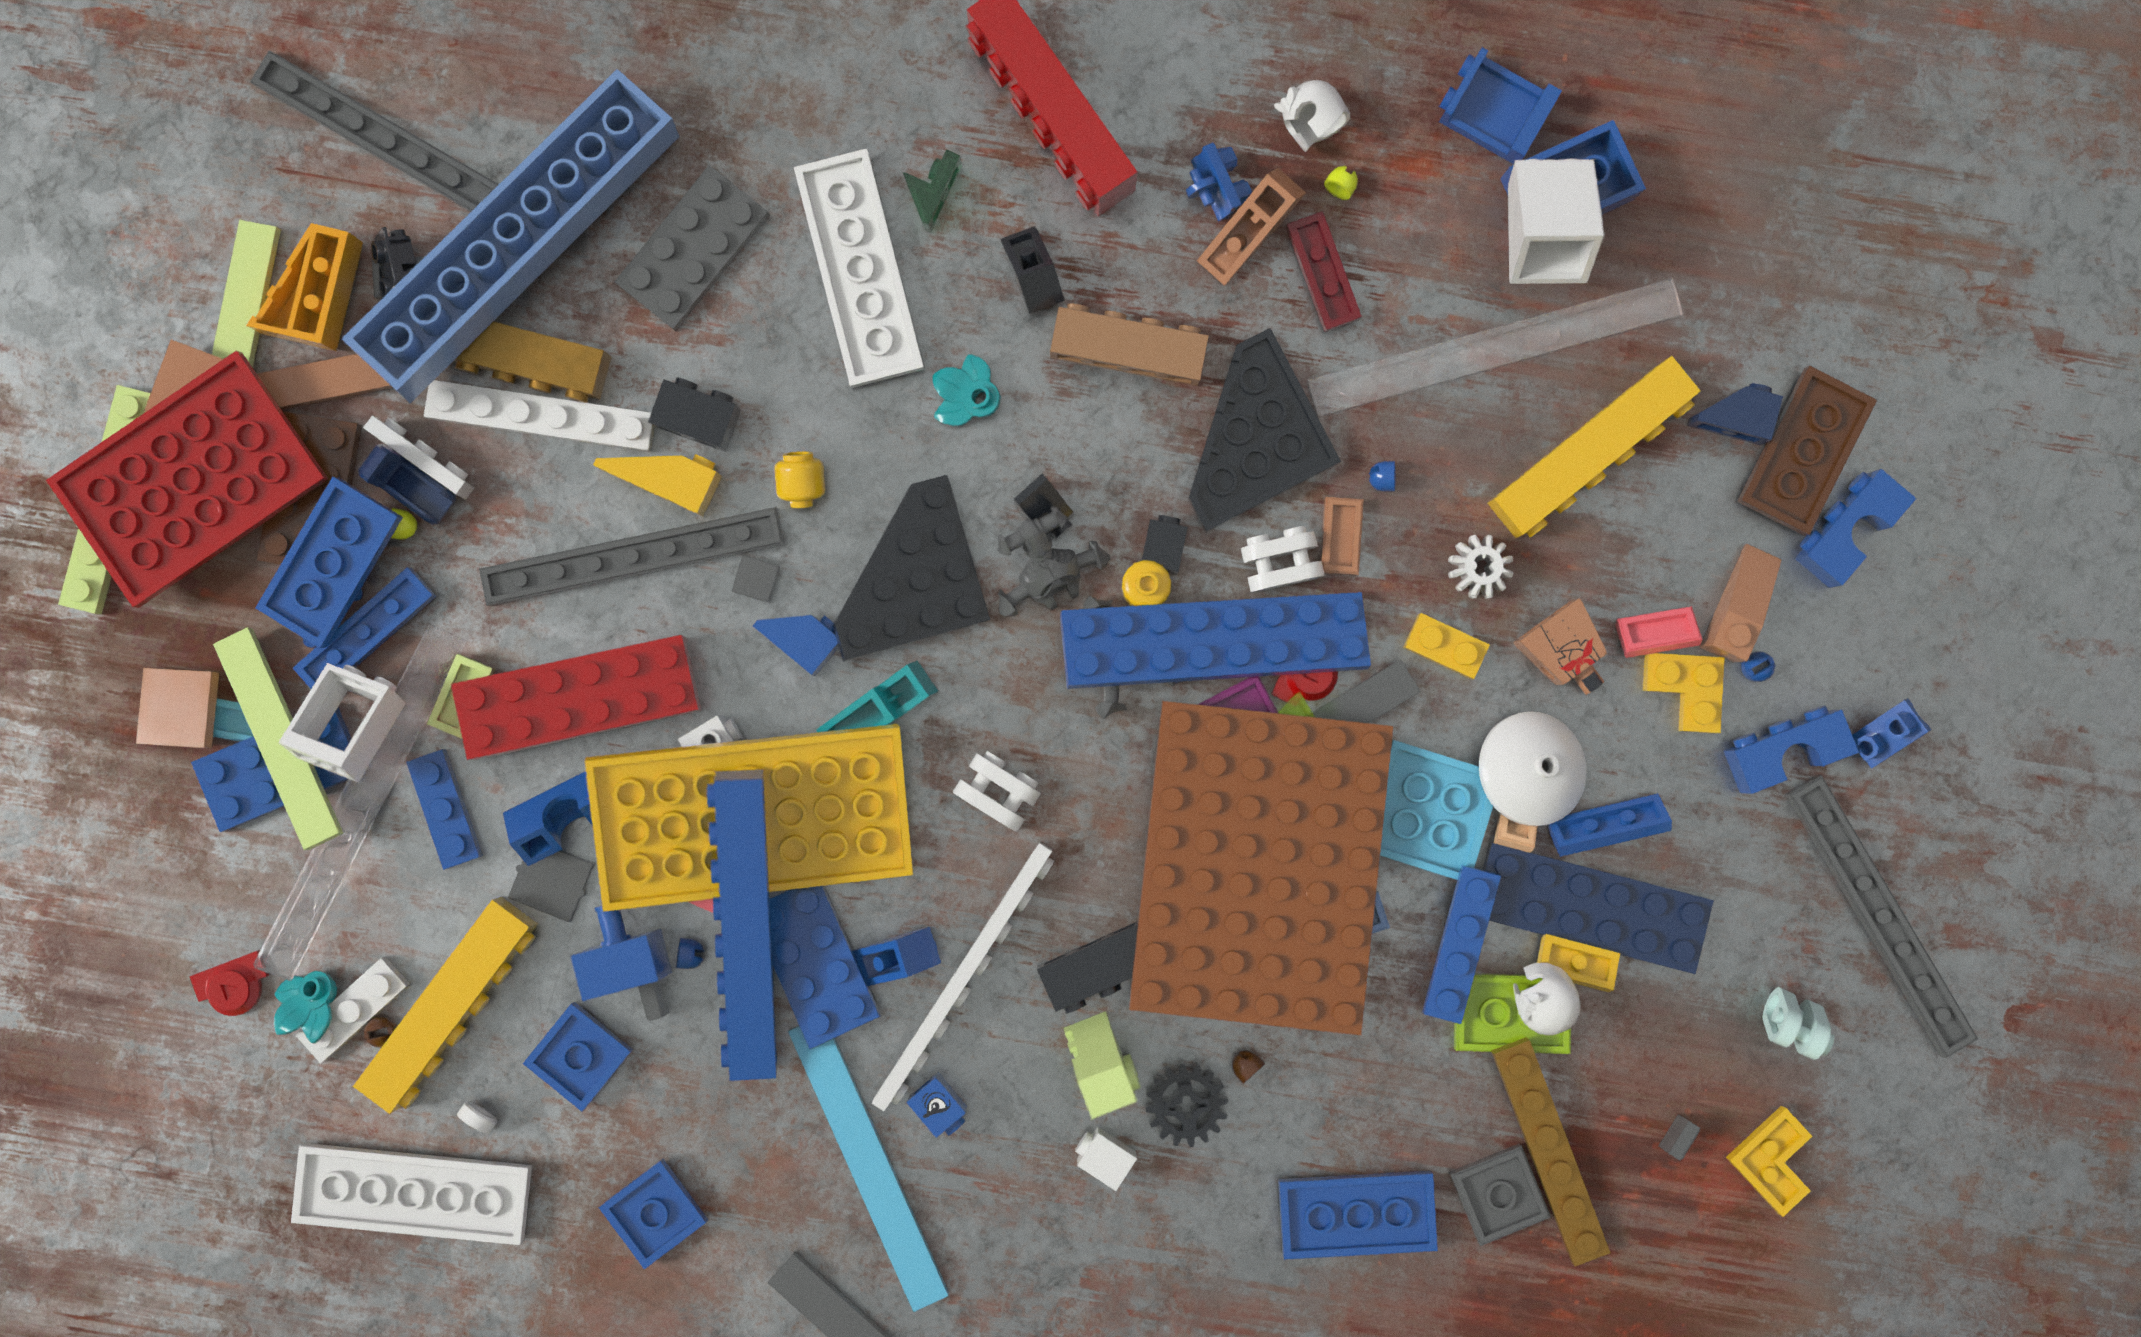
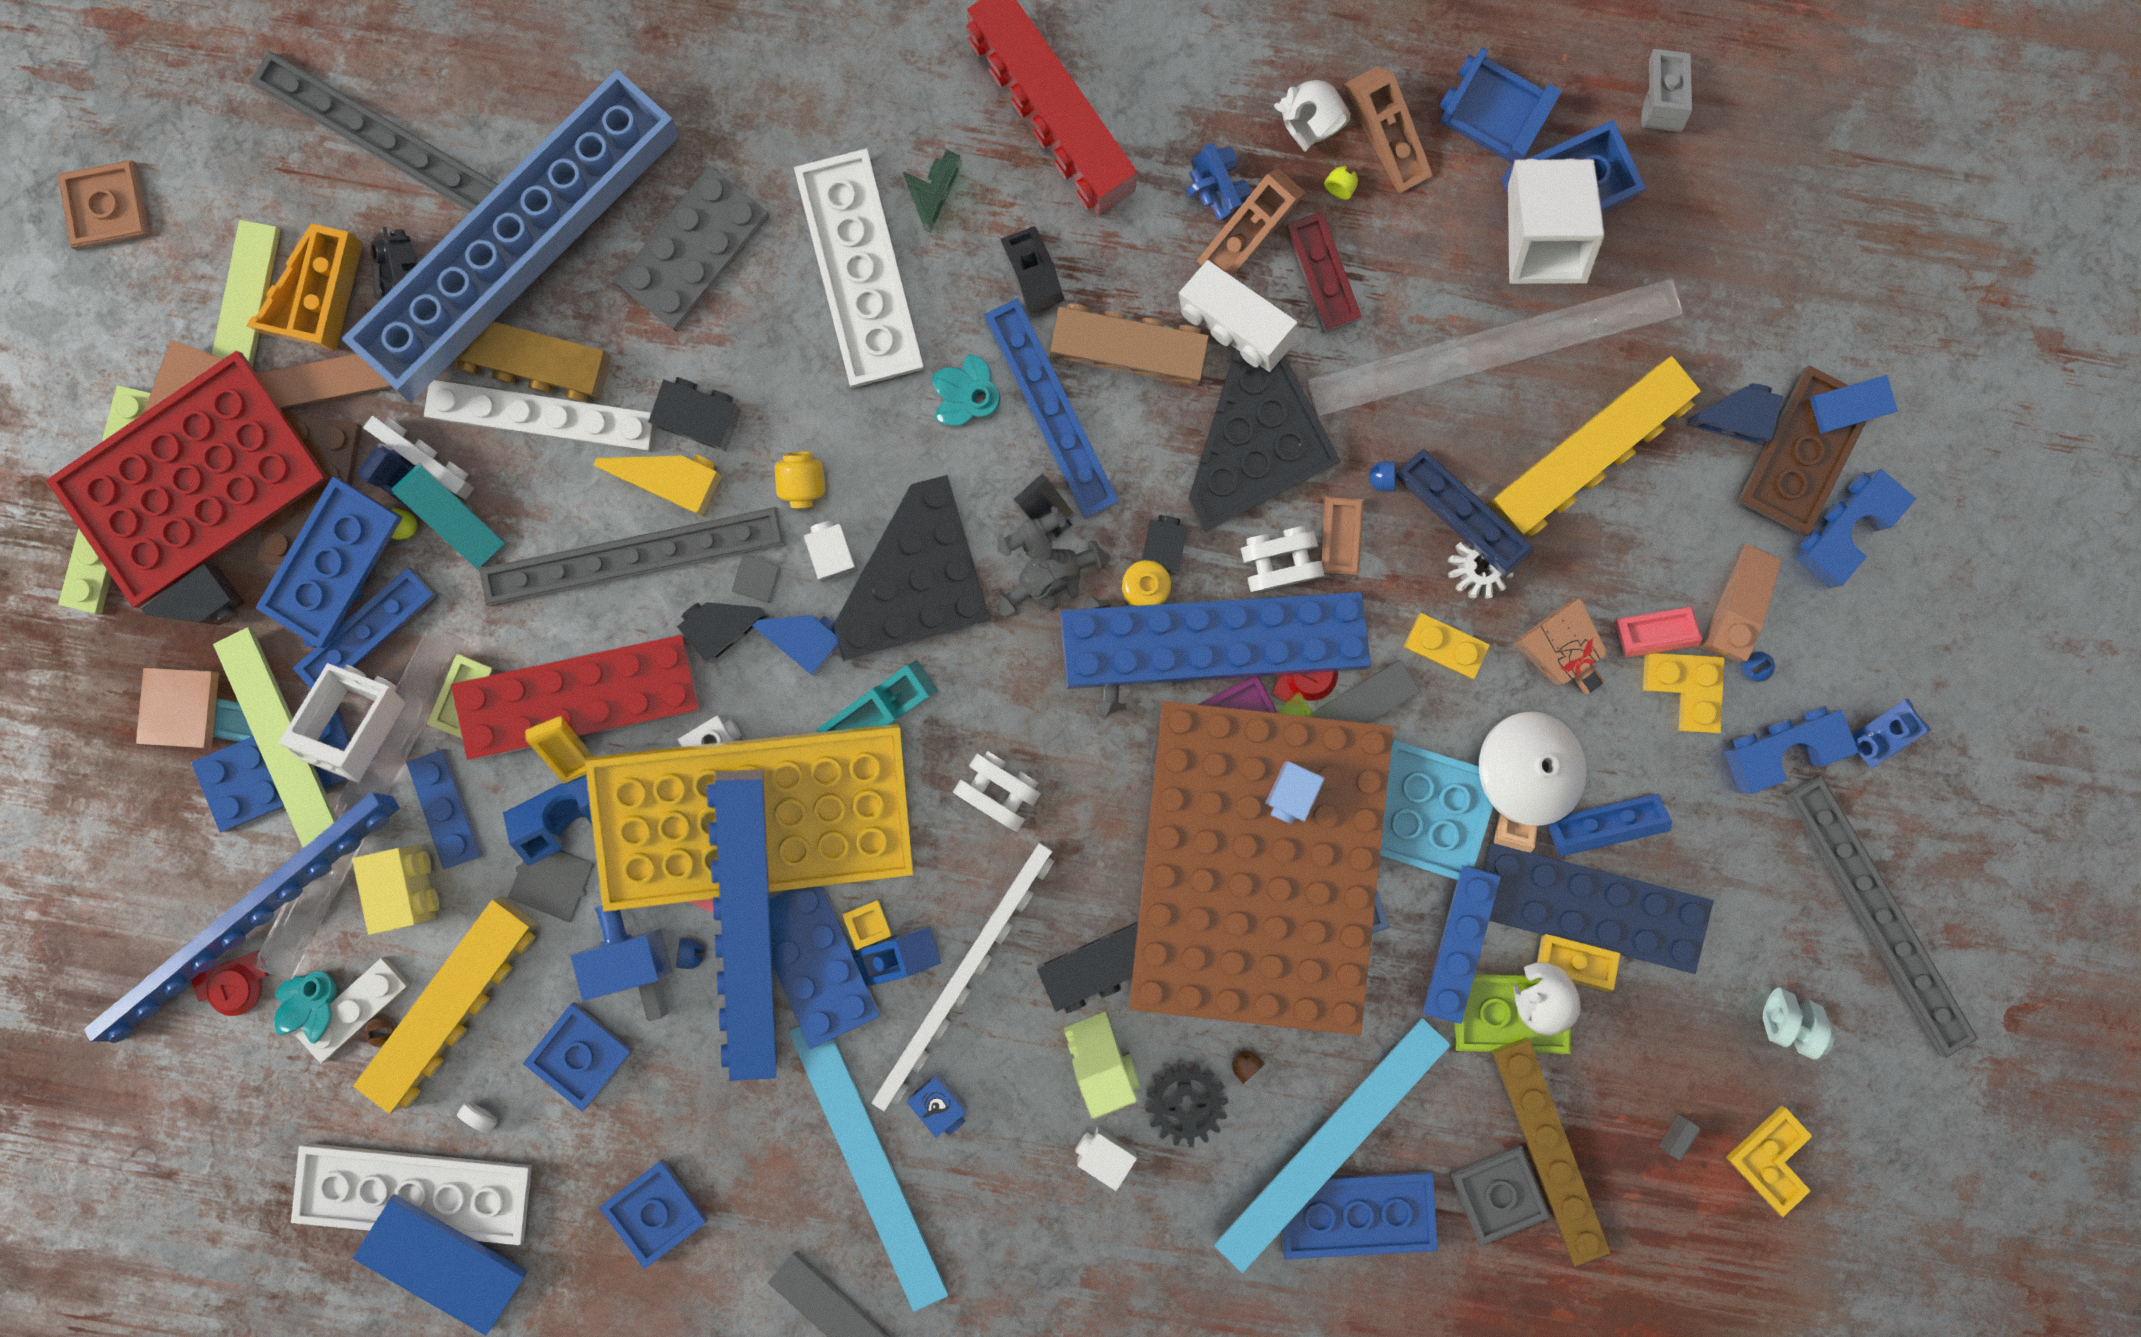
none -> nougat tile [57,160,150,250]
none -> blue plate [84,792,400,1043]
none -> black slope [141,563,245,625]
none -> light yellow brick [352,844,439,935]
none -> blue tile [352,1194,527,1336]
none -> teal tile [392,462,505,570]
none -> yellow tile [525,716,594,784]
none -> black slope [677,602,770,663]
none -> white brick [804,520,858,582]
none -> yellow plate [842,899,893,950]
none -> blue plate [984,298,1119,519]
none -> white brick [1179,260,1298,372]
none -> medium azure tile [1213,1018,1451,1273]
none -> light blue brick [1265,761,1324,824]
none -> nougat slope [1345,66,1433,193]
none -> dark blue tile [1396,448,1534,578]
none -> light grey plate [1641,49,1692,133]
none -> blue tile [1809,375,1898,434]

